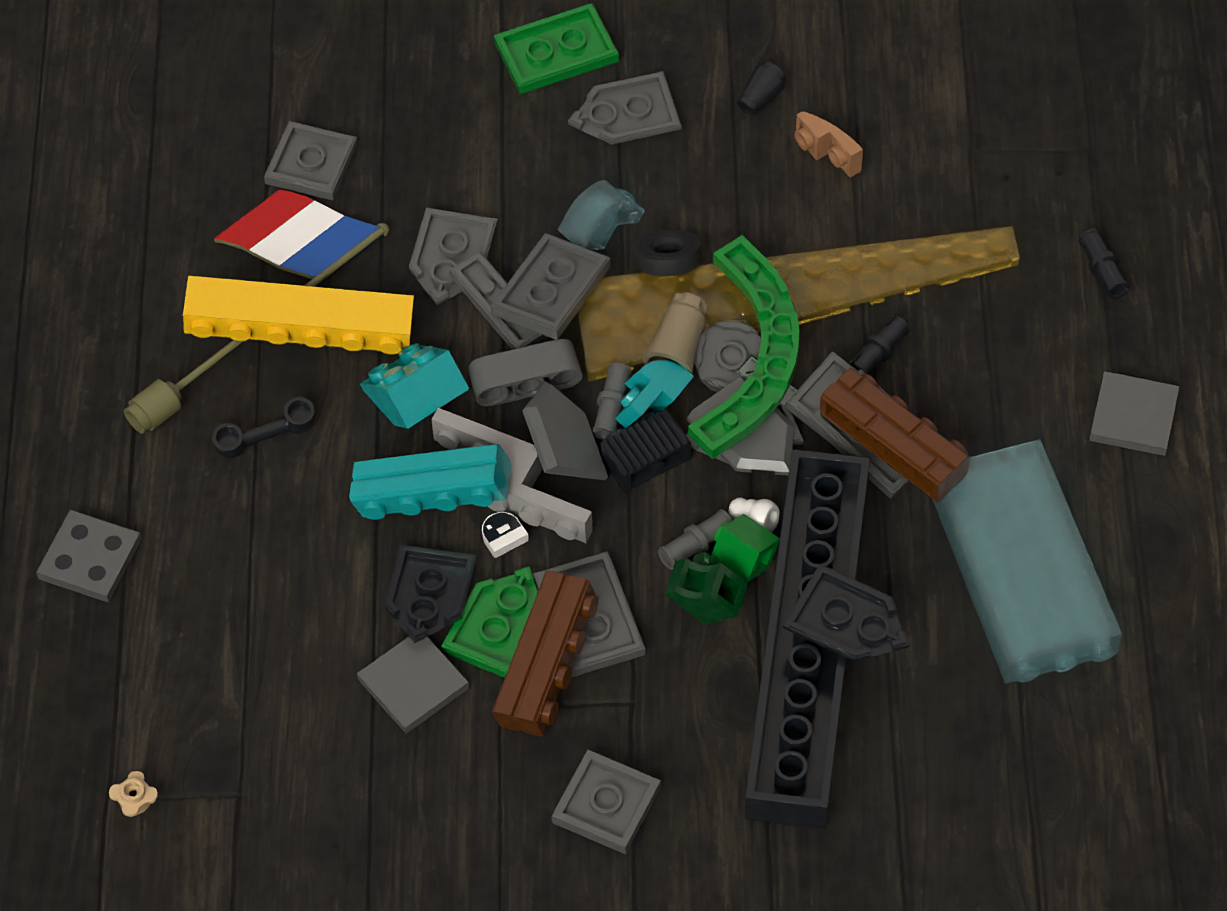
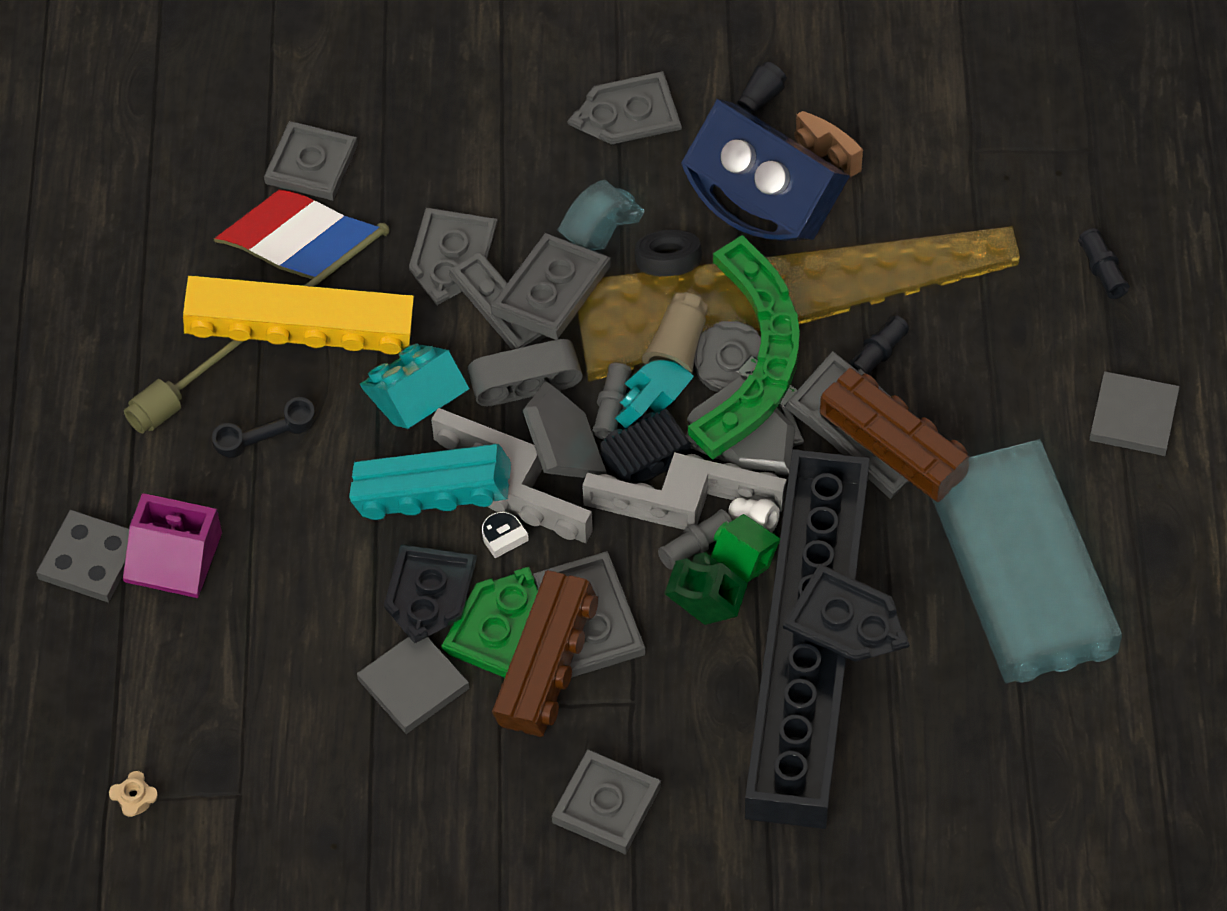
green tile [494,3,619,94] -> none
none -> magenta slope [123,493,222,598]
none -> light grey bracket [582,452,787,530]
none -> dark blue piece [681,99,850,241]

